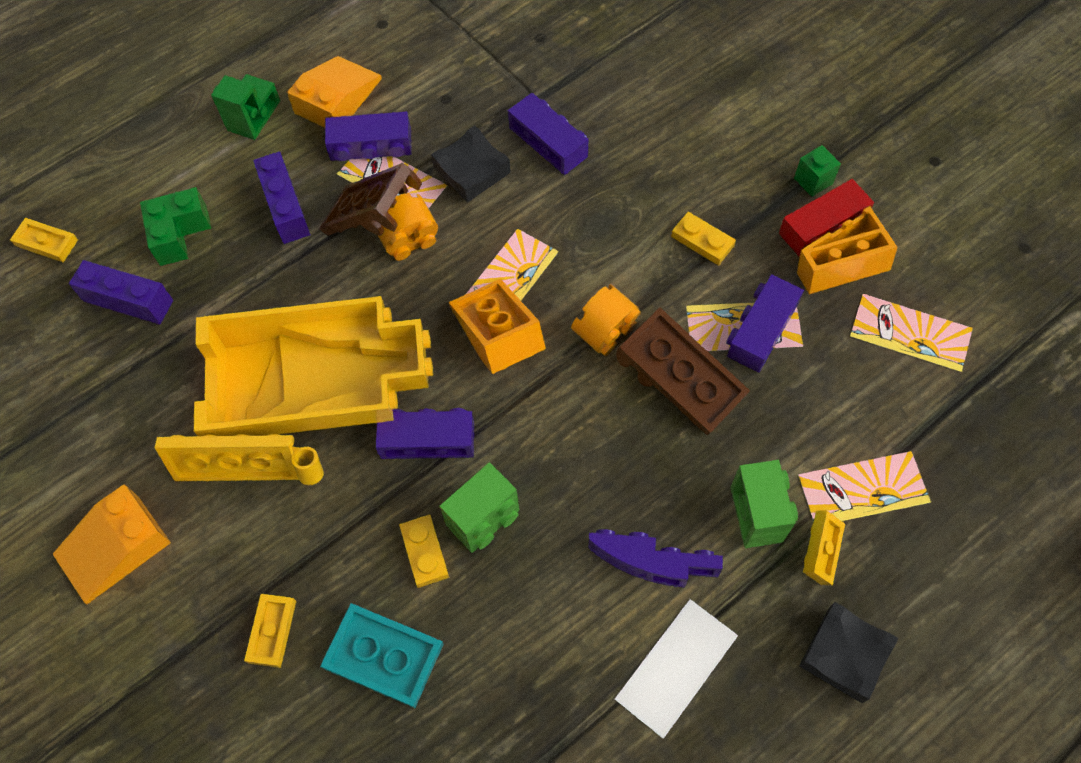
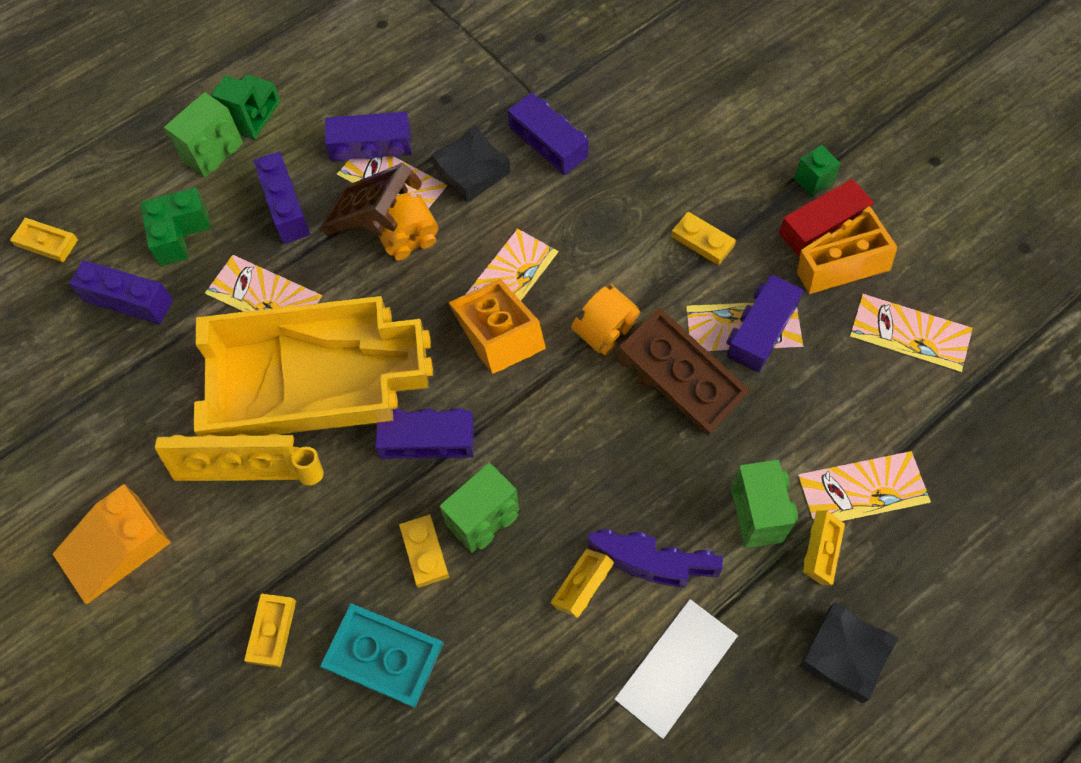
light orange slope [287,56,382,128] -> none
none -> bright green brick [164,92,243,178]
none -> sticker [205,255,323,312]
none -> yellow plate [550,549,614,618]

